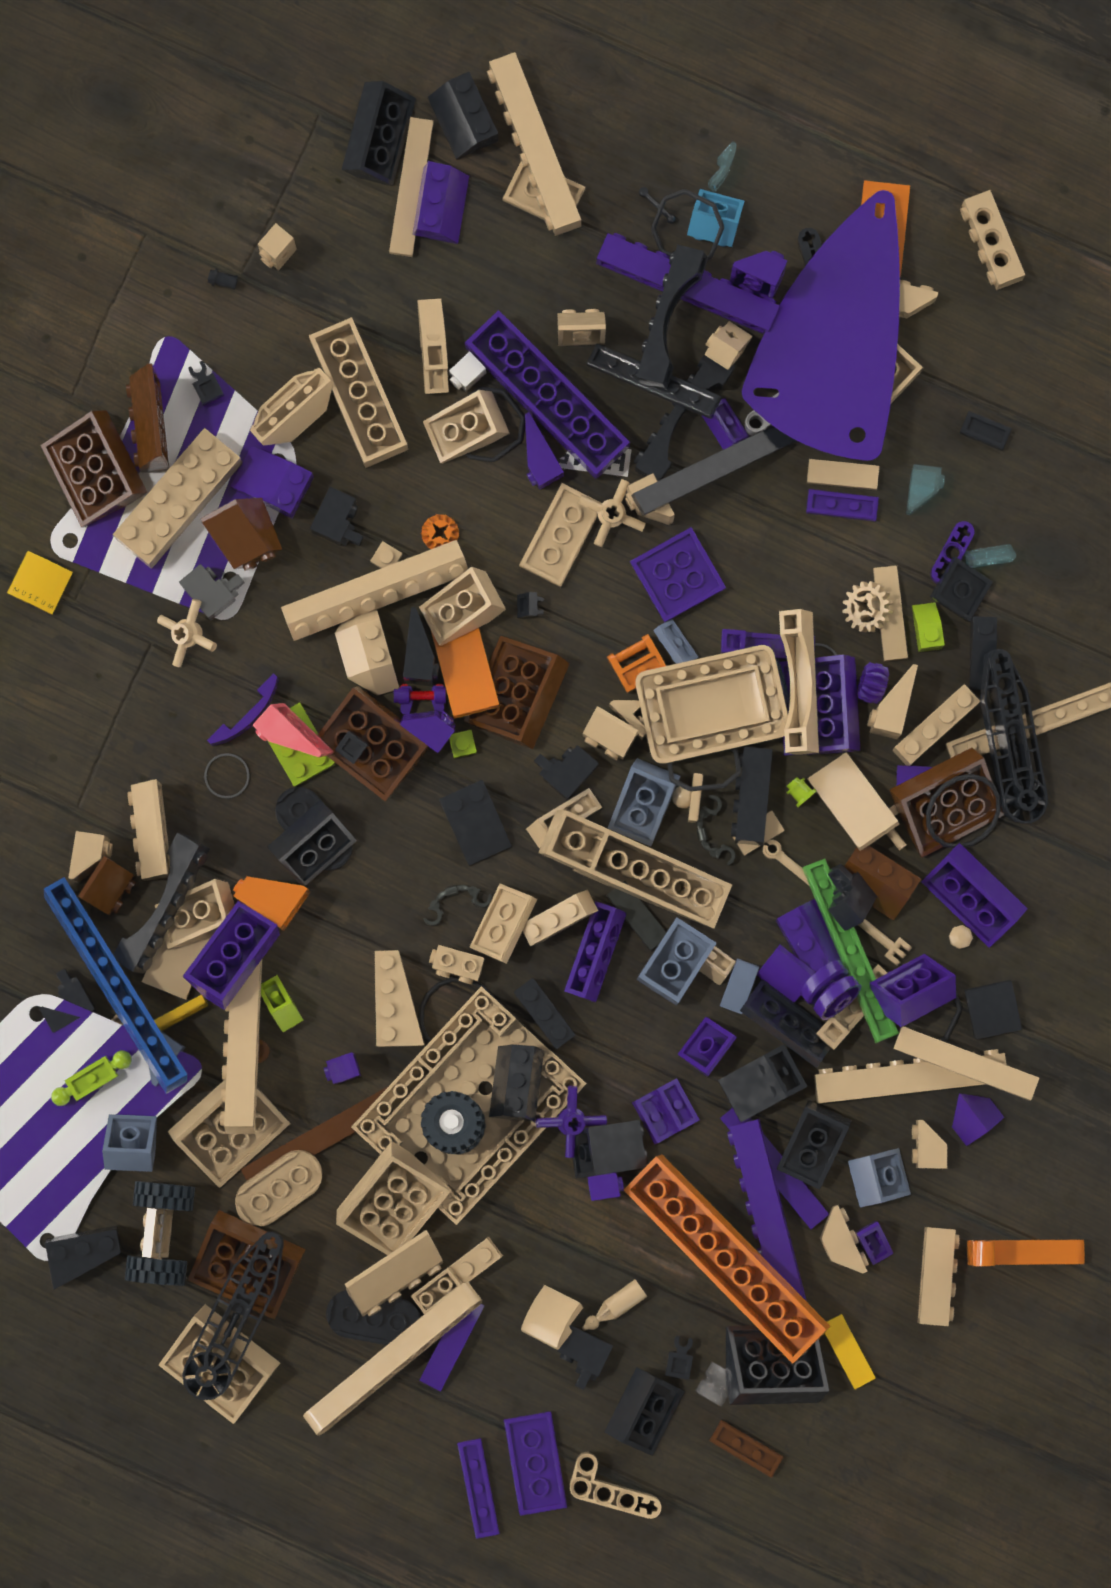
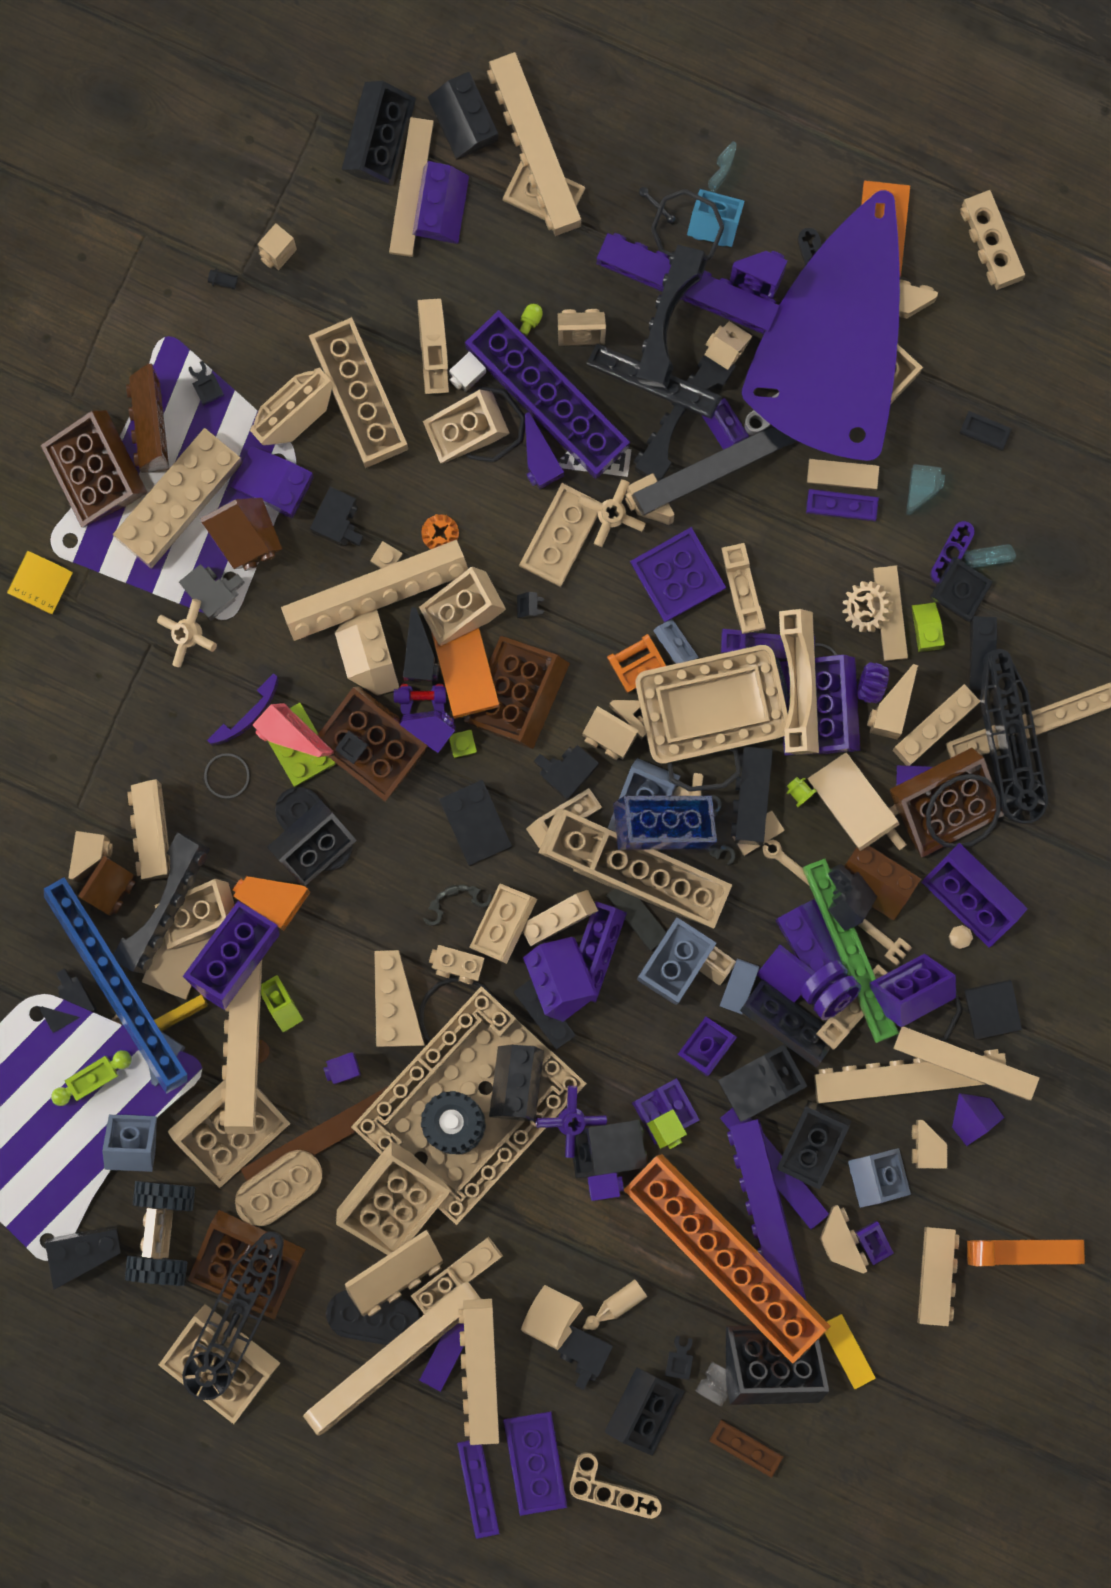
none -> tan brick [458,1299,499,1445]
none -> lime cylinder [519,304,543,336]
none -> dark purple slope [523,937,598,1022]
none -> clear blue brick [613,796,717,850]
none -> lime brick [647,1109,687,1149]
none -> tan slope [722,543,766,634]

